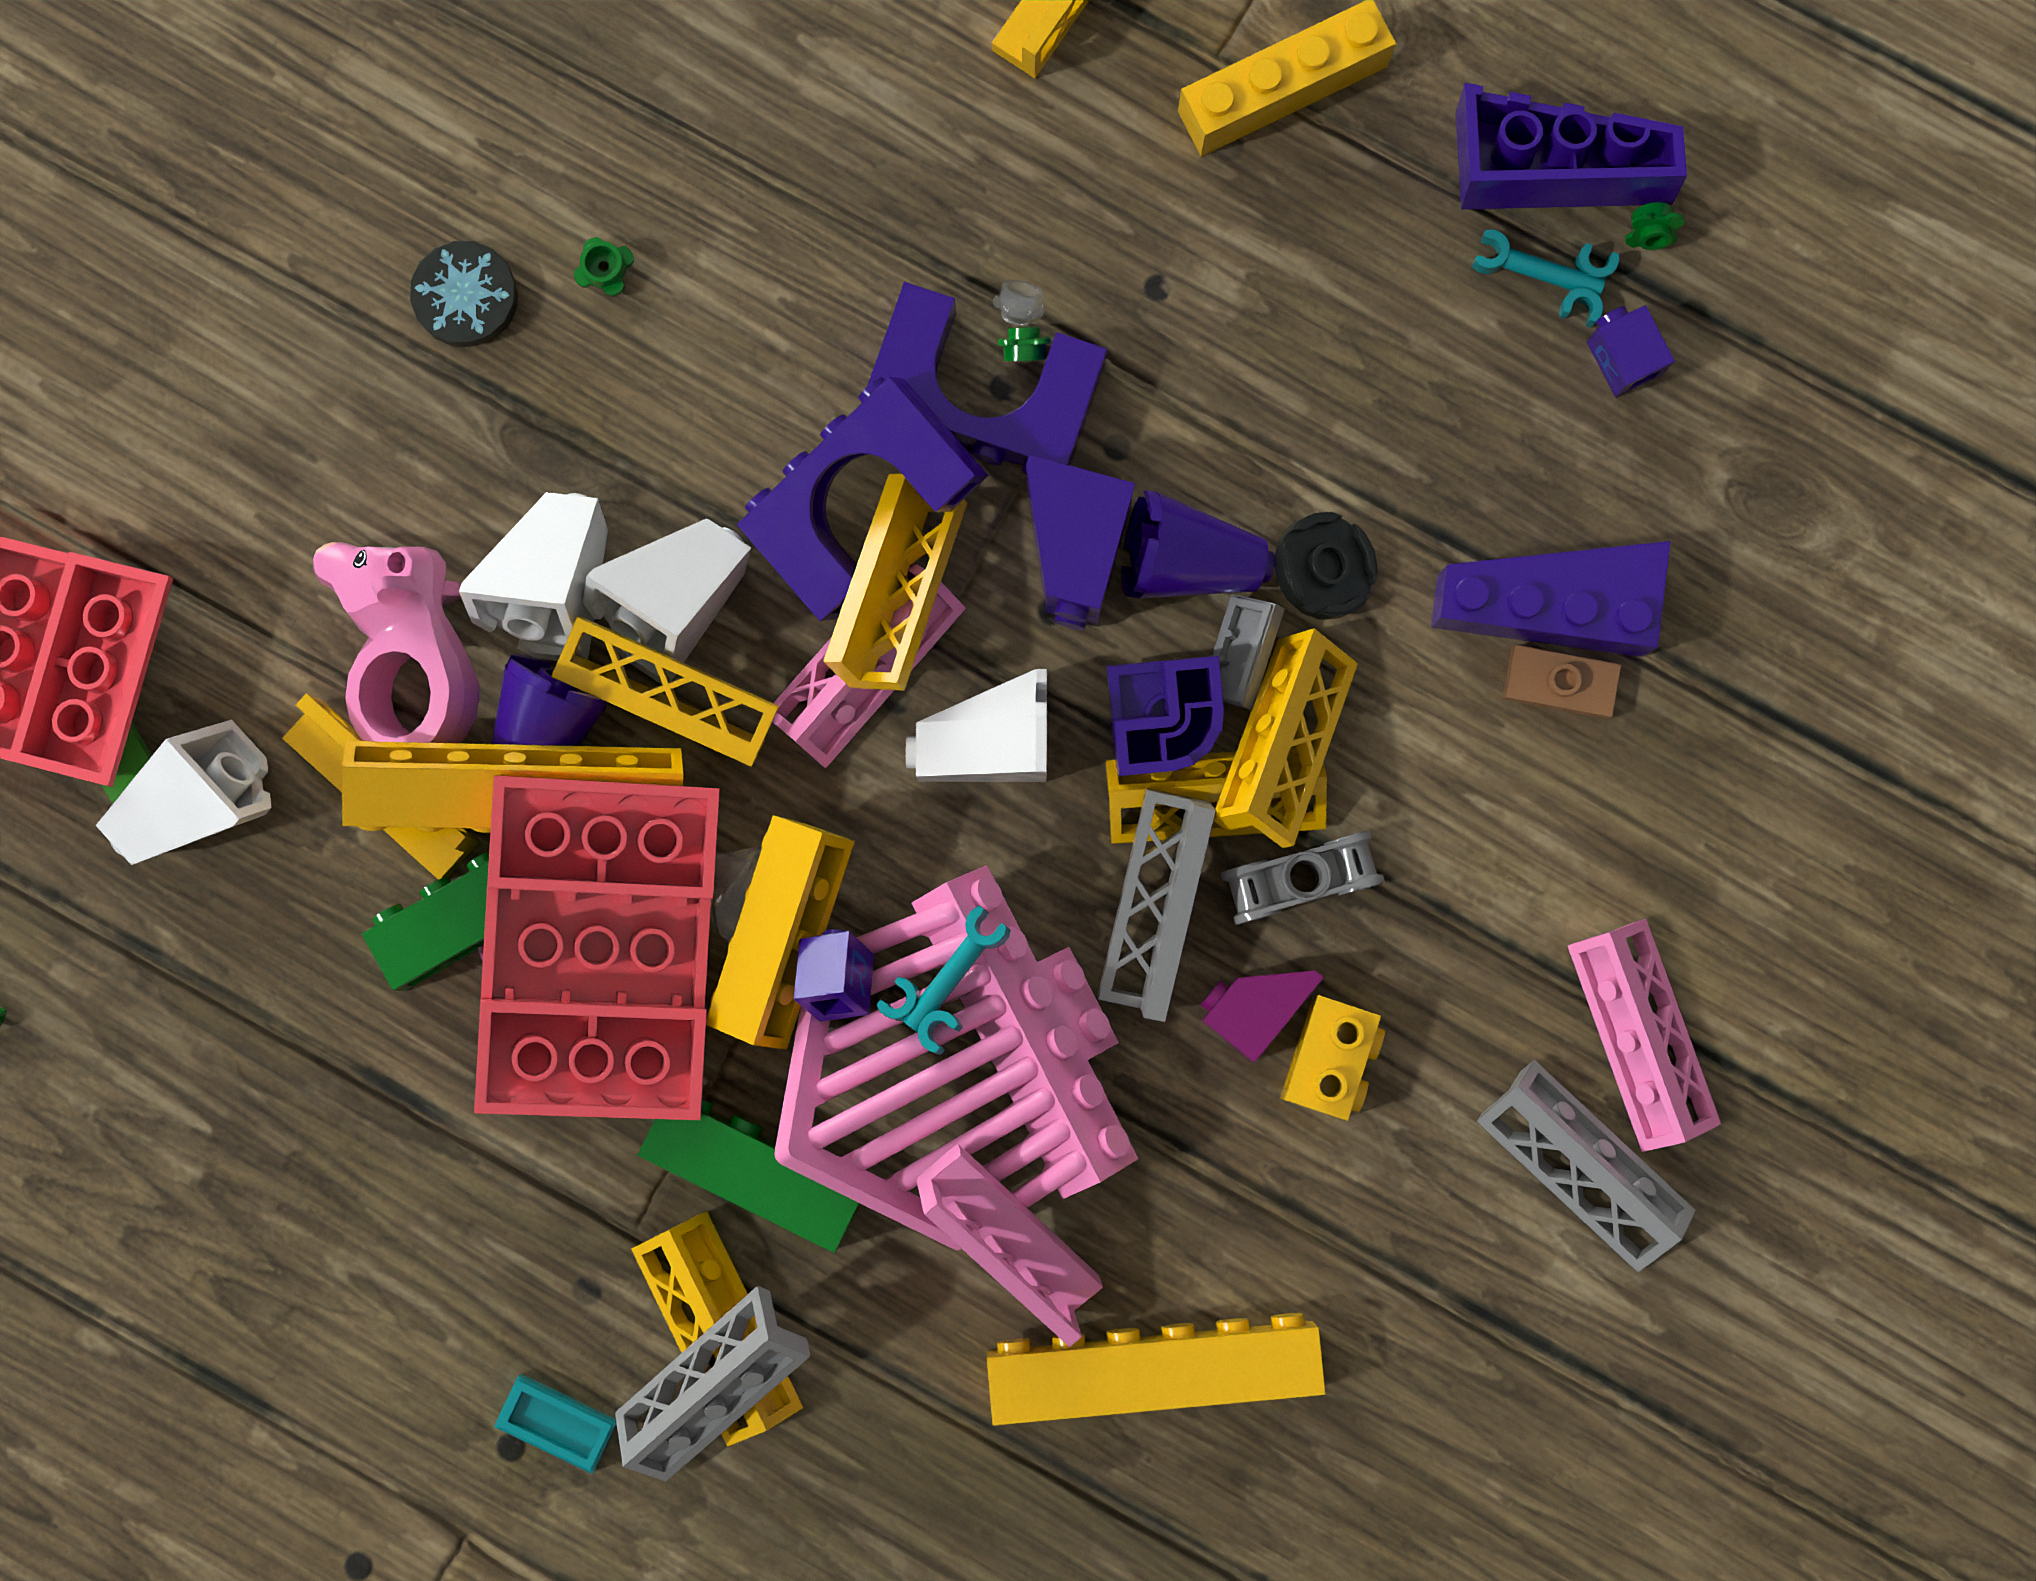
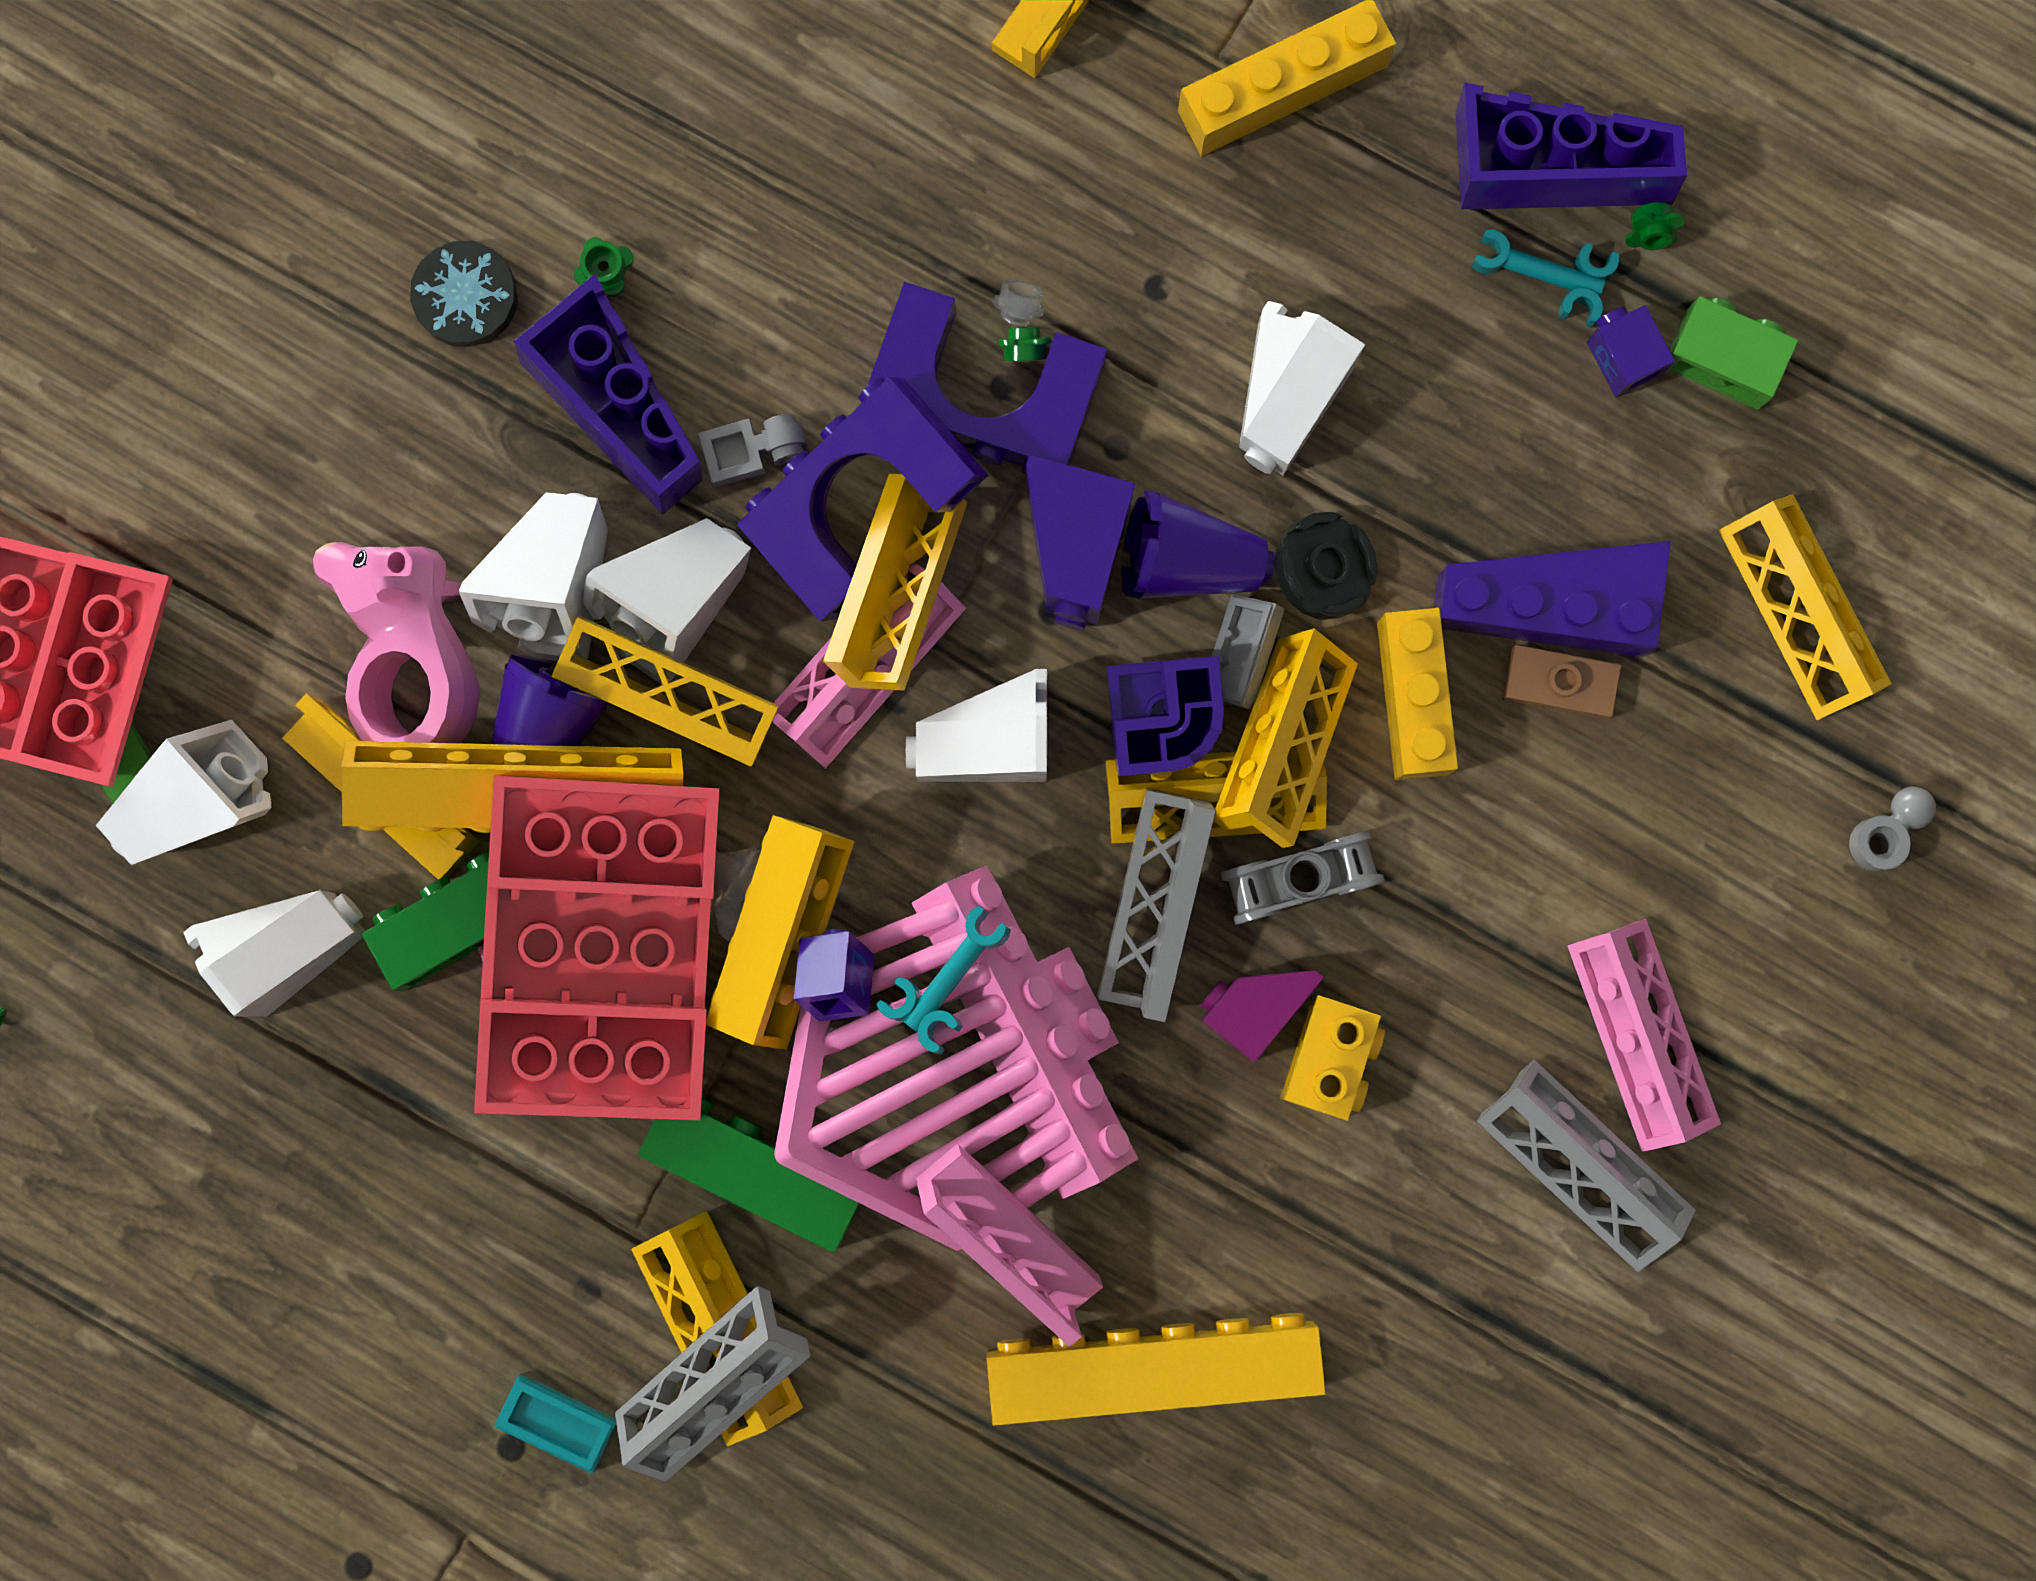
none -> white slope [183,890,365,1017]
none -> dark purple wedge [513,274,702,515]
none -> light grey plate [698,414,807,488]
none -> white slope [1239,301,1365,476]
none -> yellow brick [1377,607,1458,781]
none -> bright green brick [1668,296,1798,410]
none -> yellow fence [1719,494,1892,720]
none -> light grey plate [1849,786,1936,872]

